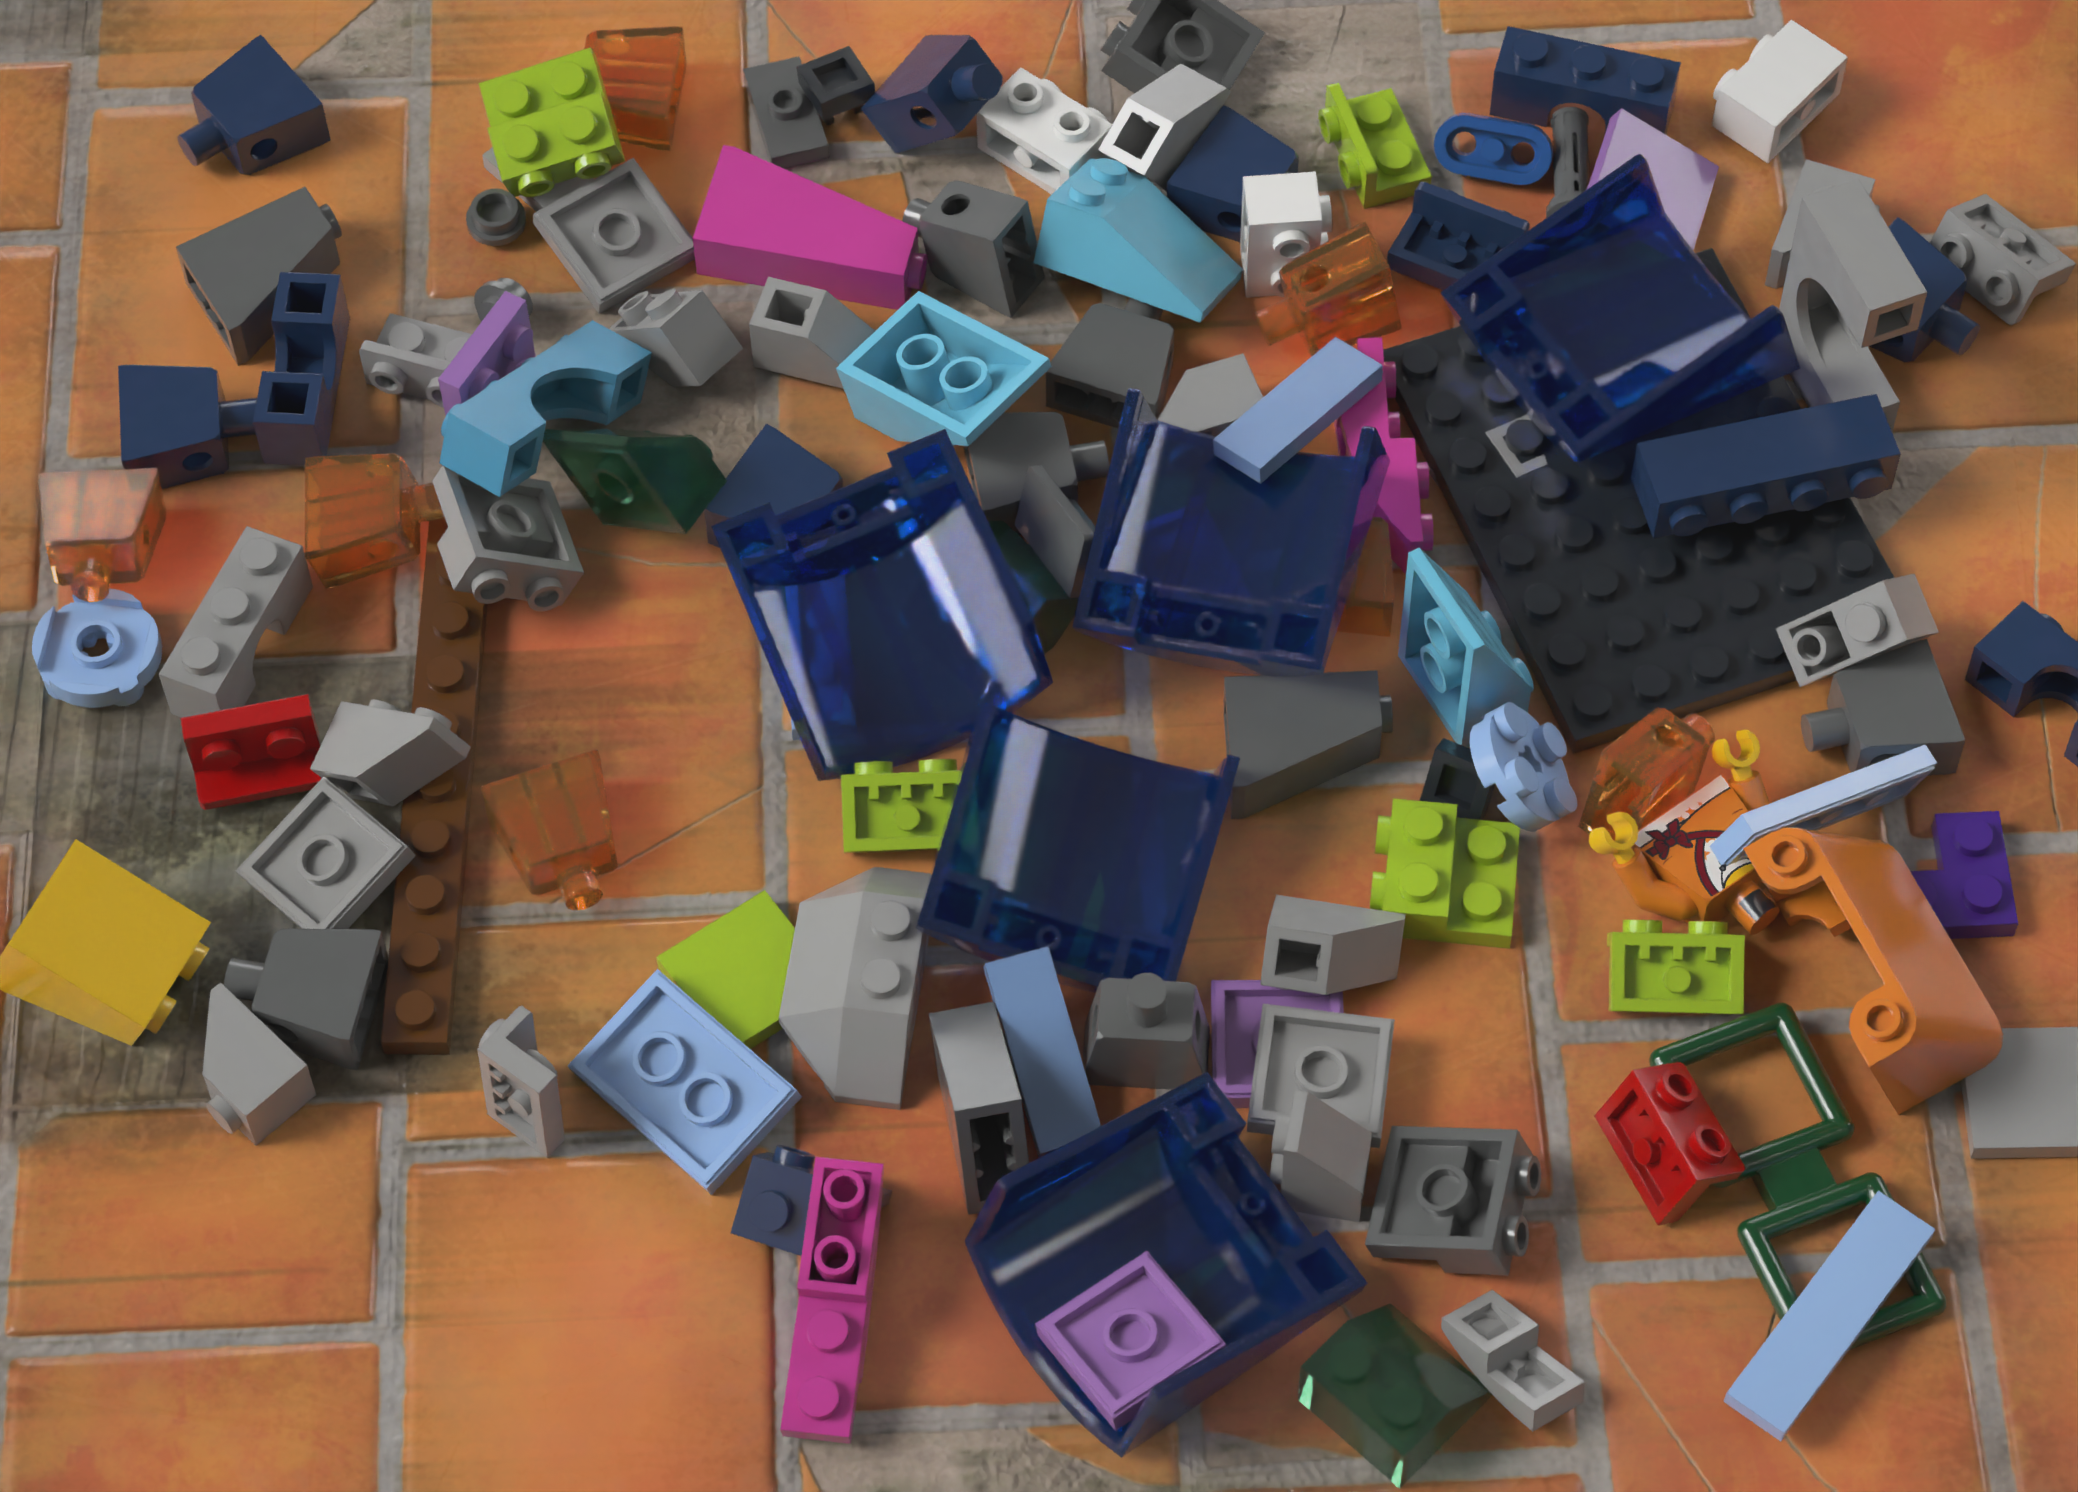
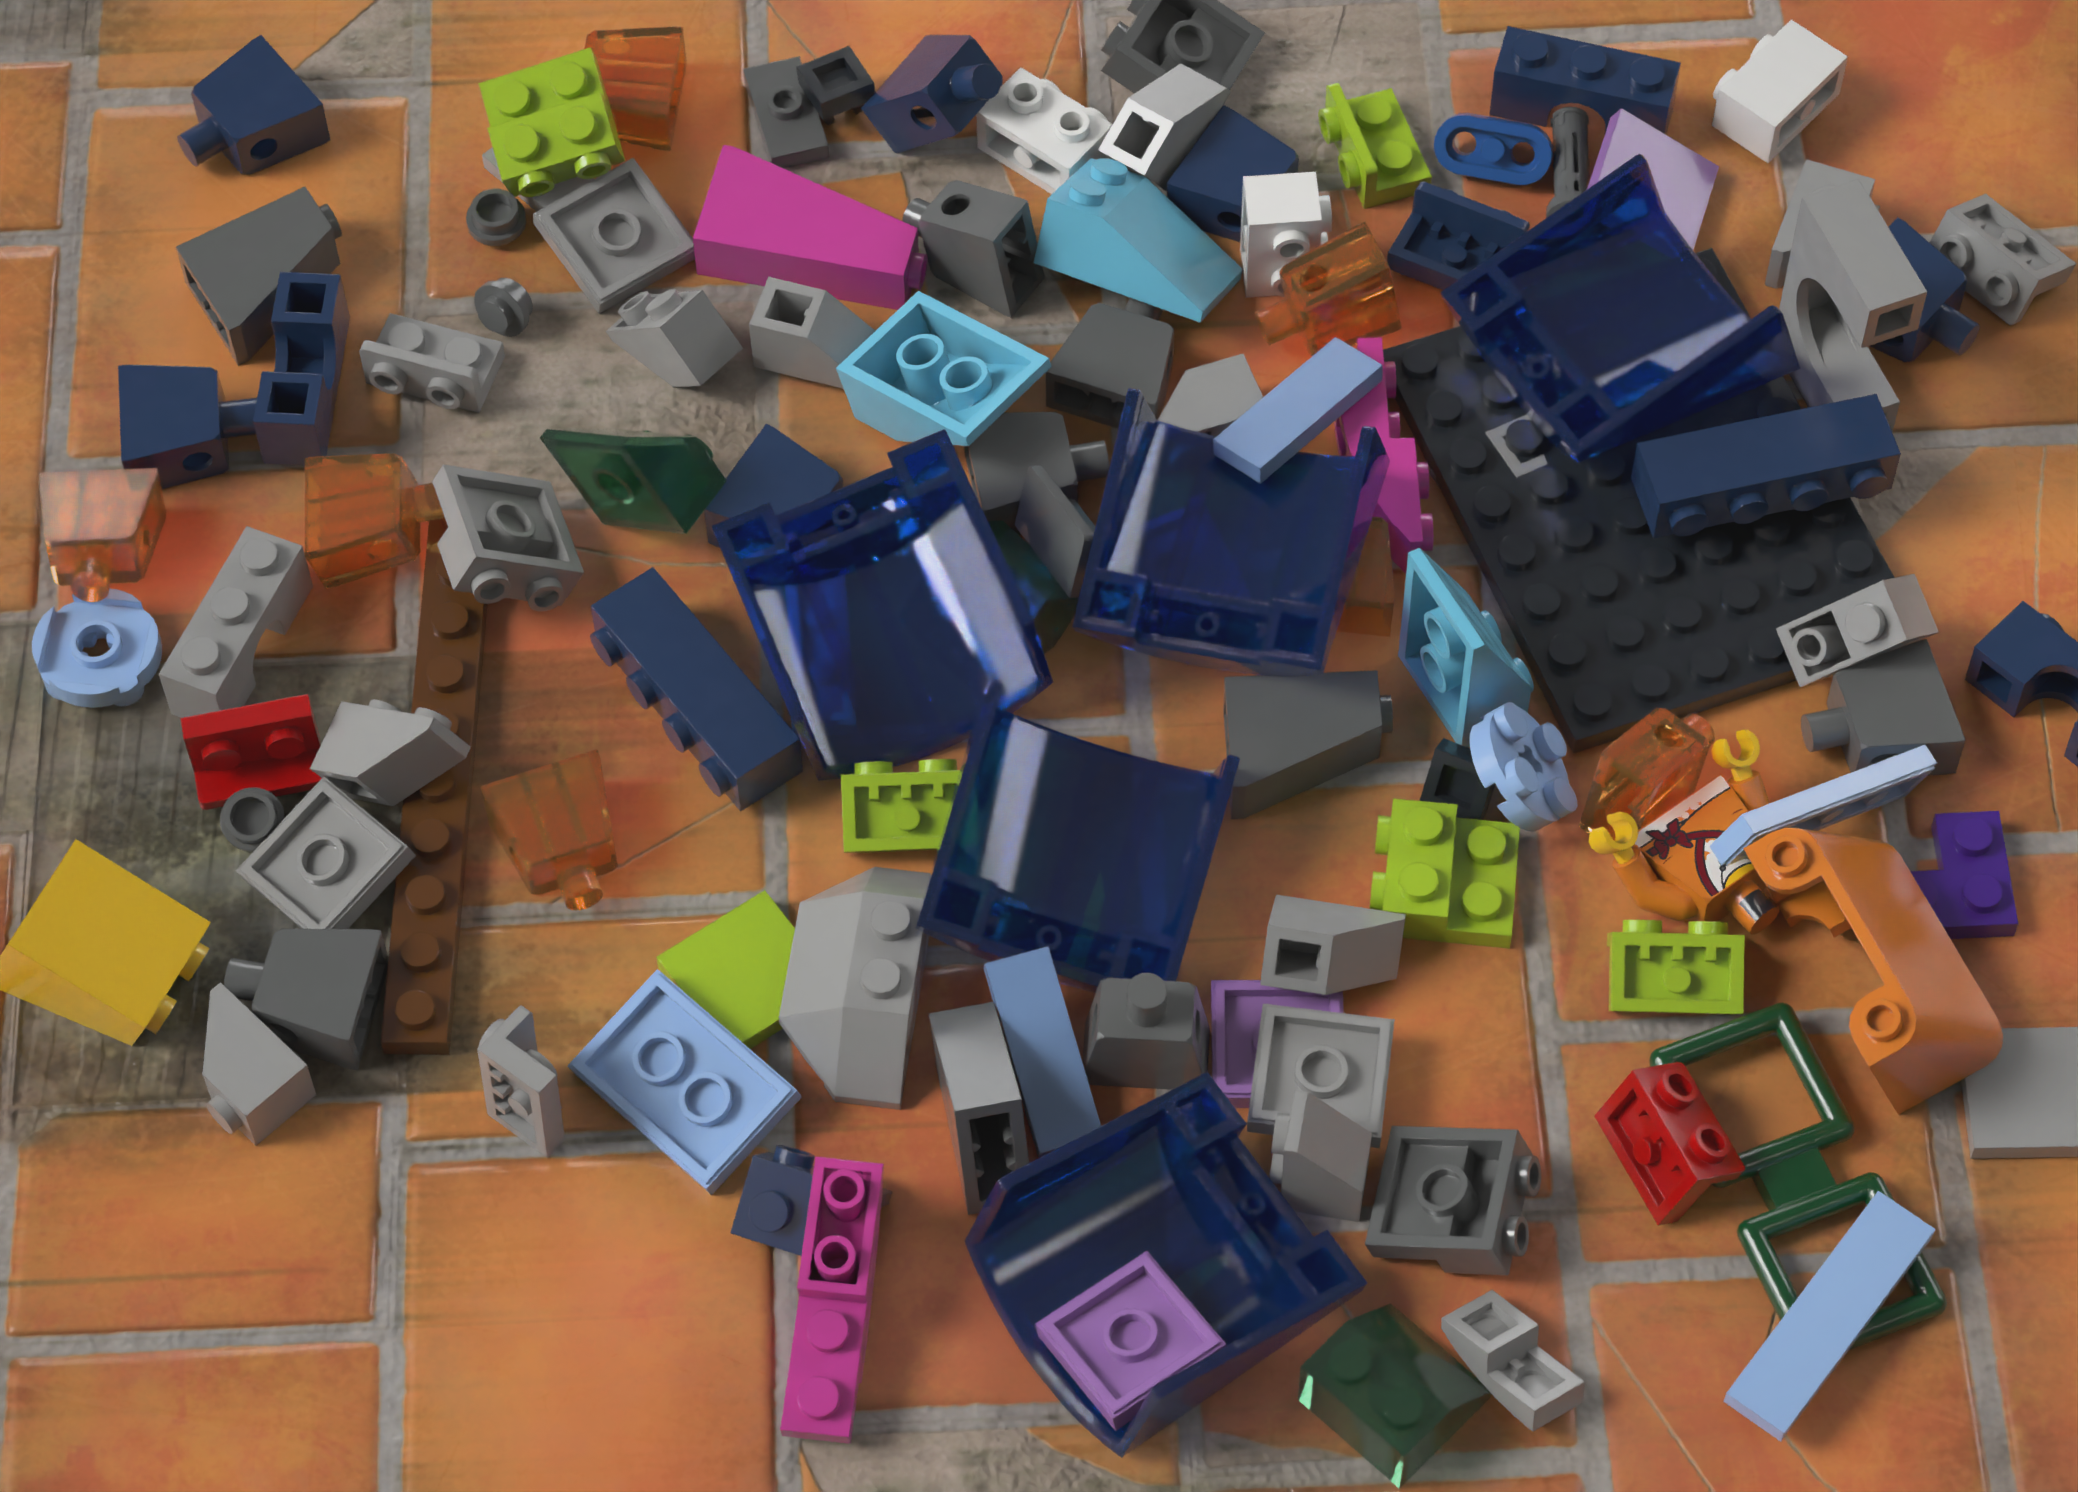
medium lavender plate [438,291,536,416] -> none
dark azure arch [439,320,652,497] -> none
none -> dark grey plate [220,787,286,852]
none -> dark blue brick [590,567,803,812]

